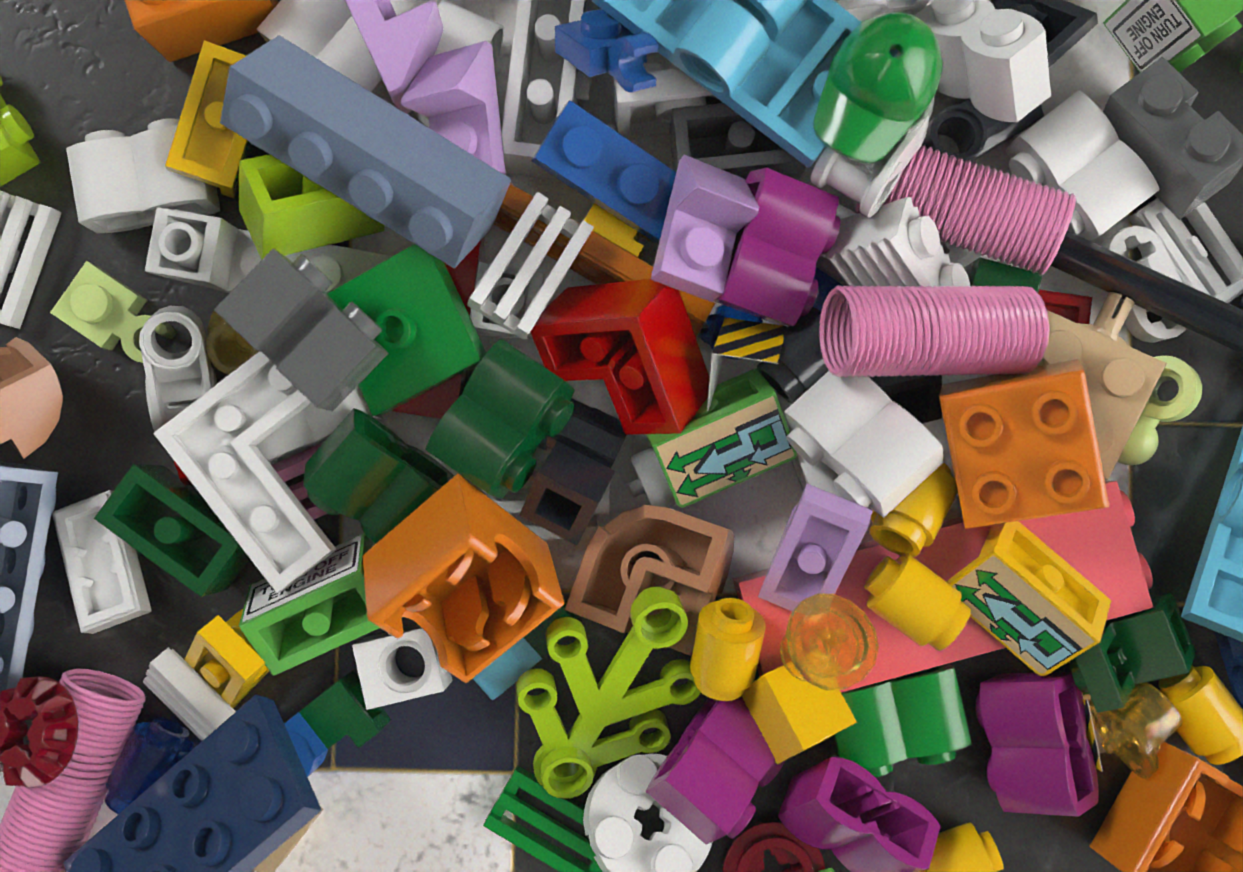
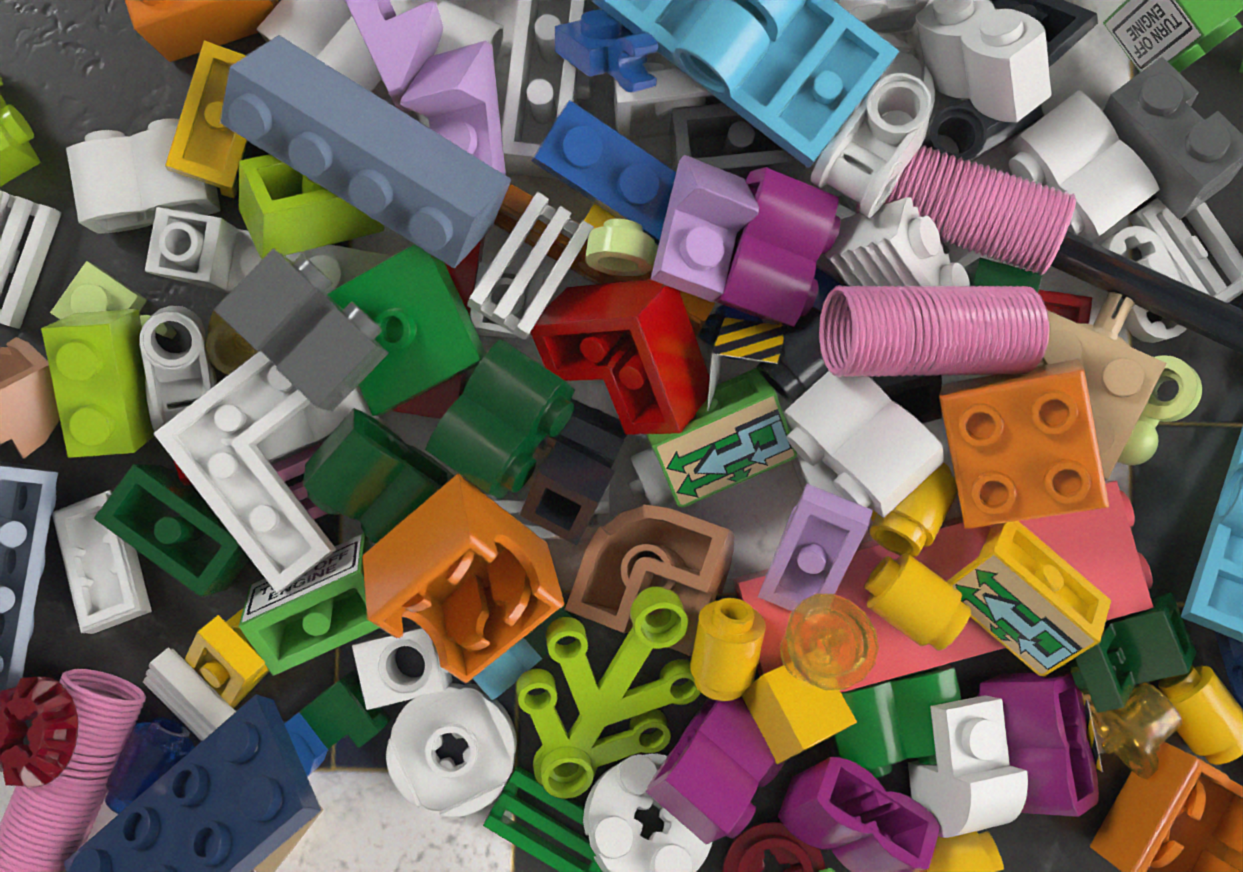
green cap [813,12,943,164] -> none
none -> lime brick [41,309,155,458]
none -> white plate [386,683,517,818]
none -> yellowish green plate [585,219,659,276]
none -> white brick [908,695,1028,838]

